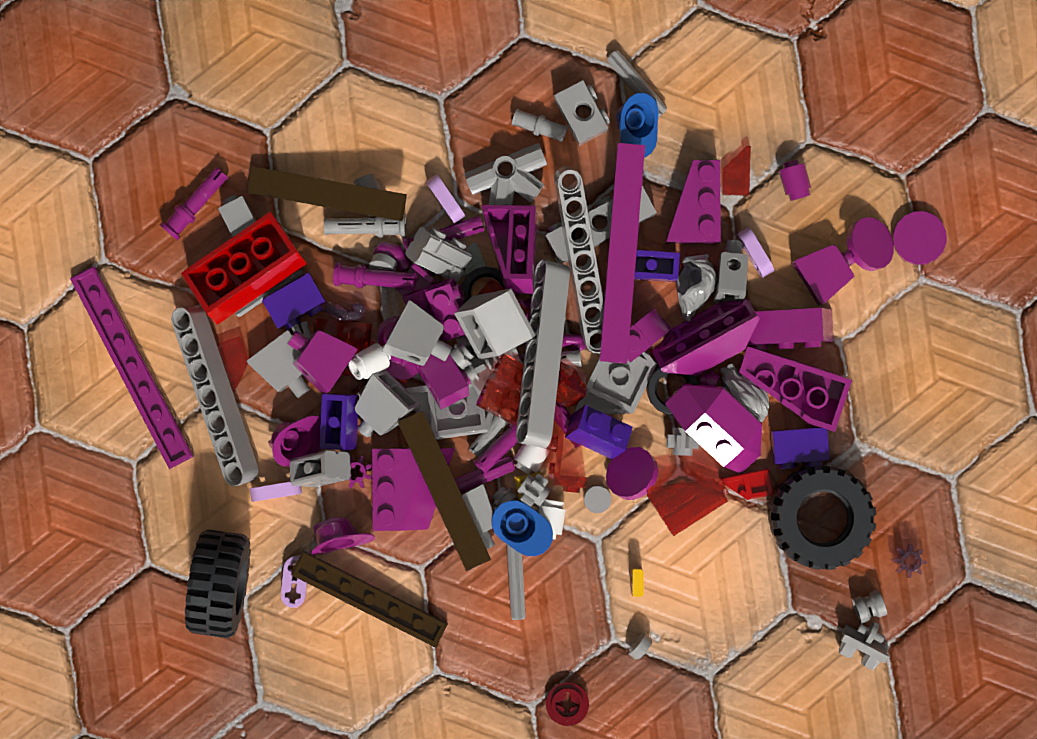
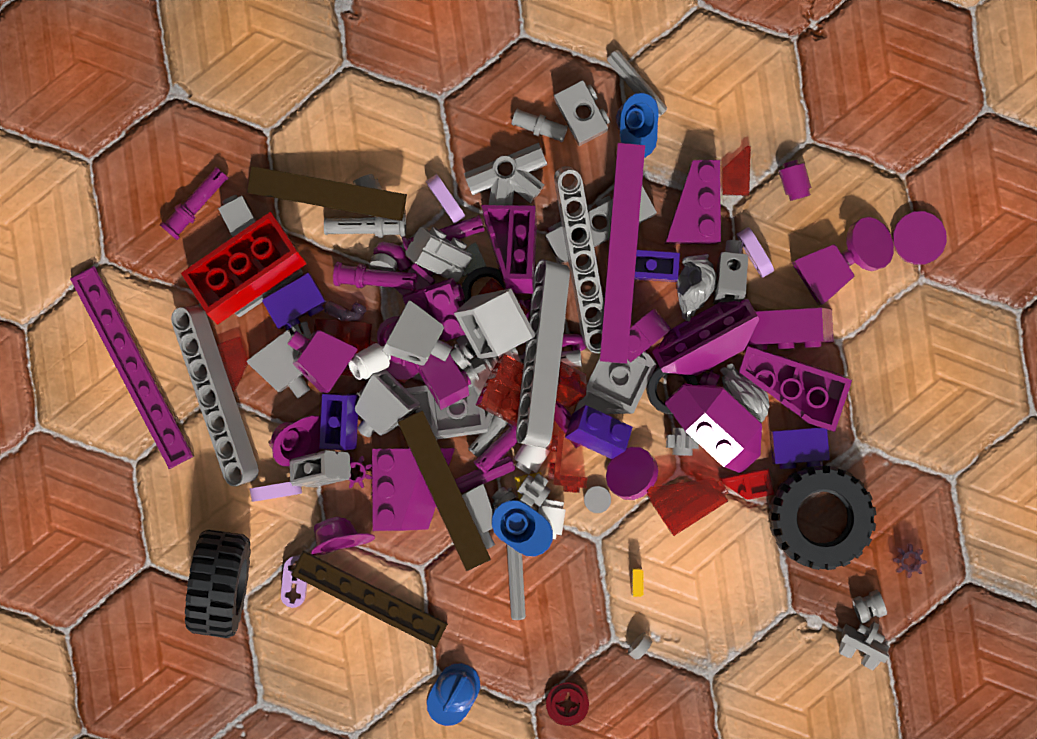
none -> blue piece [427,663,480,726]

